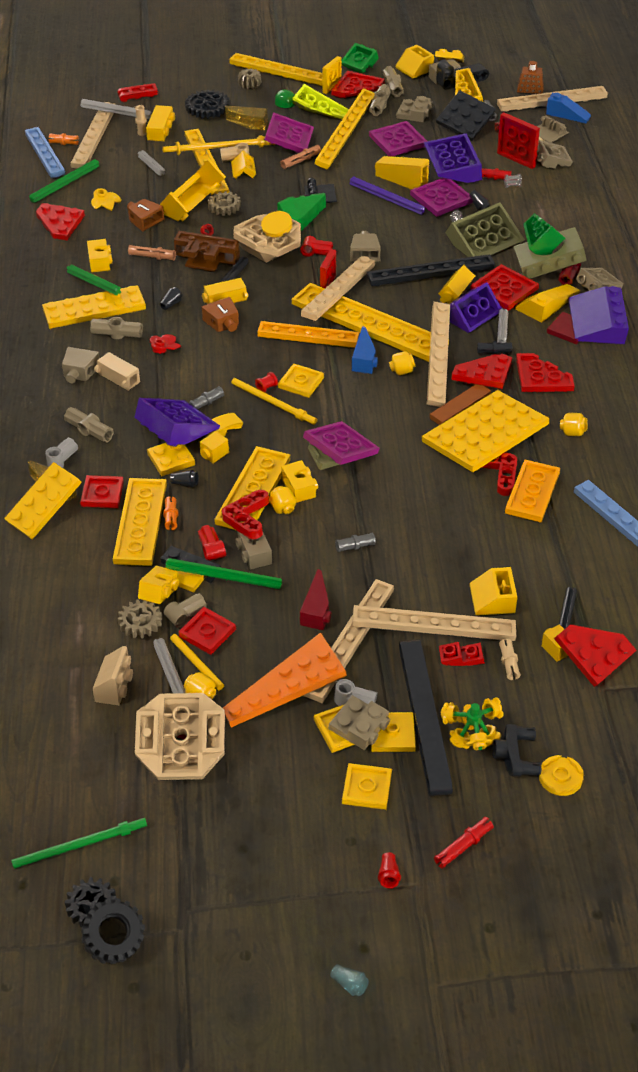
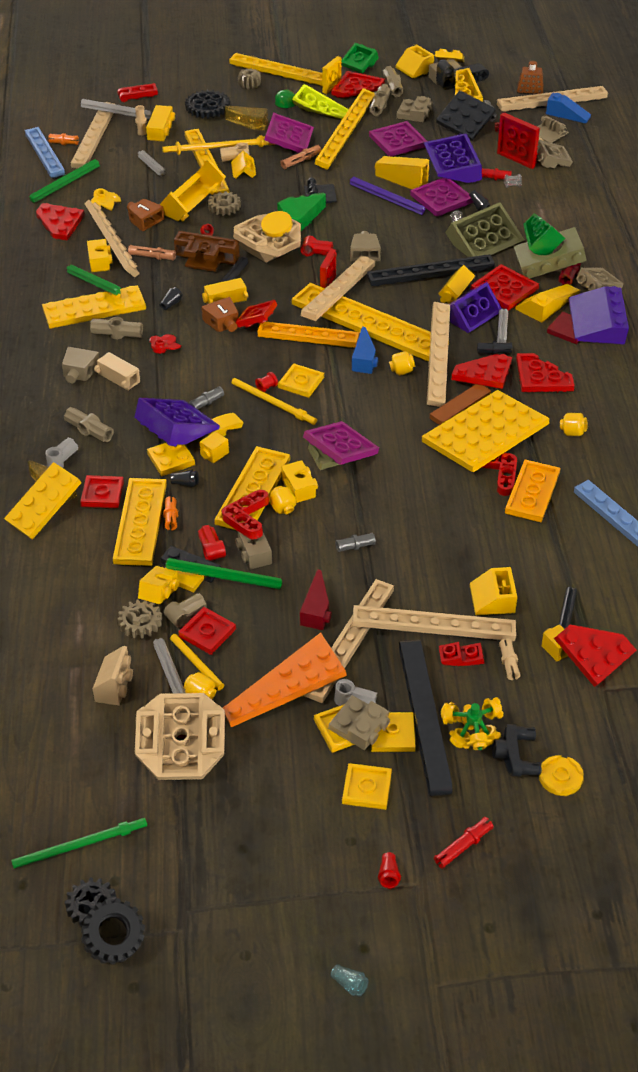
none -> tan plate [85,200,139,277]
none -> red plate [235,300,277,328]

